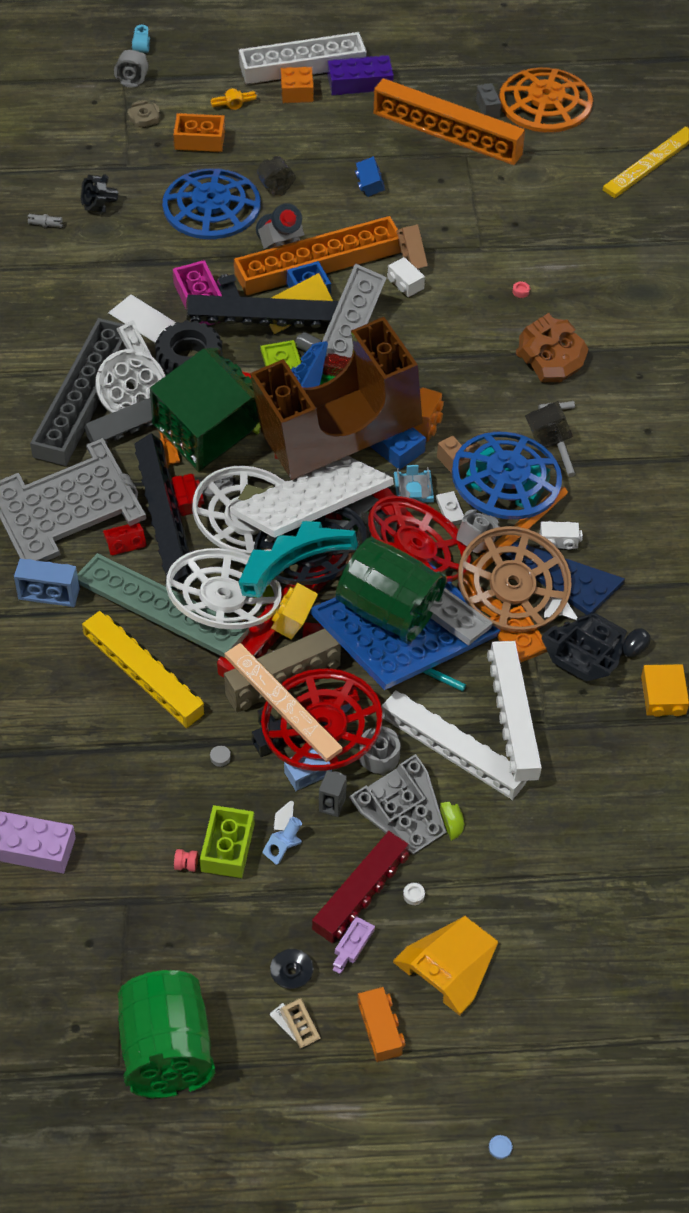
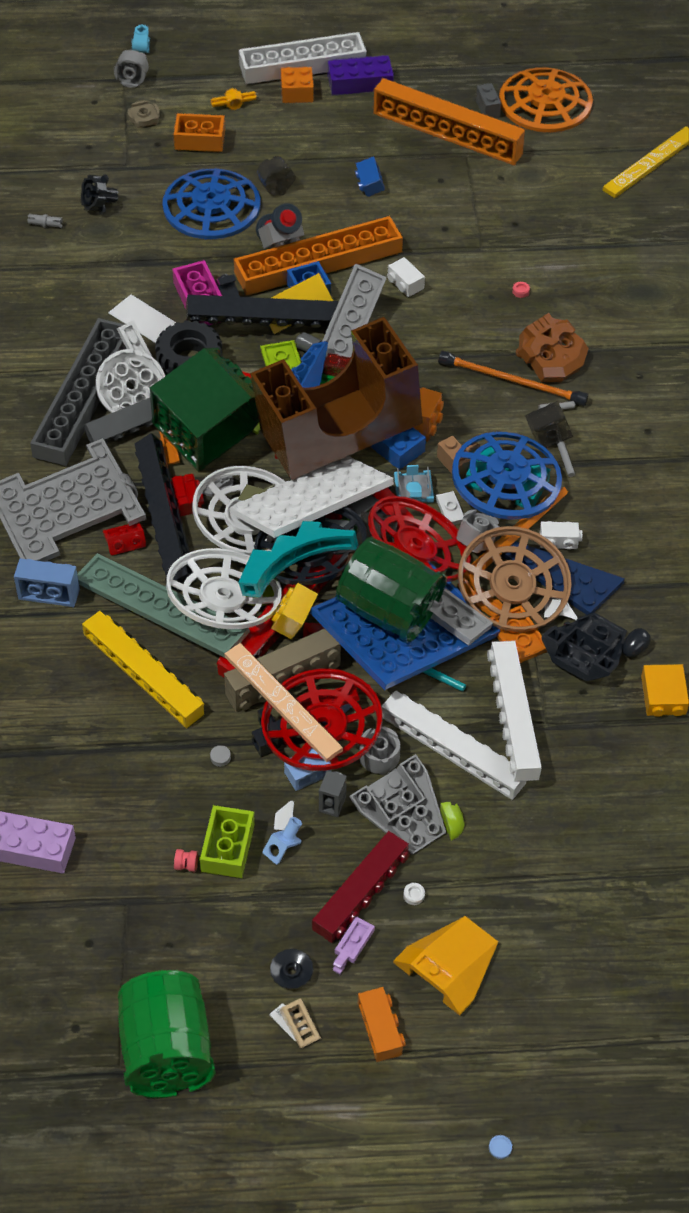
medium nougat piece [397,225,428,269] -> none
none -> orange hose [438,350,589,407]

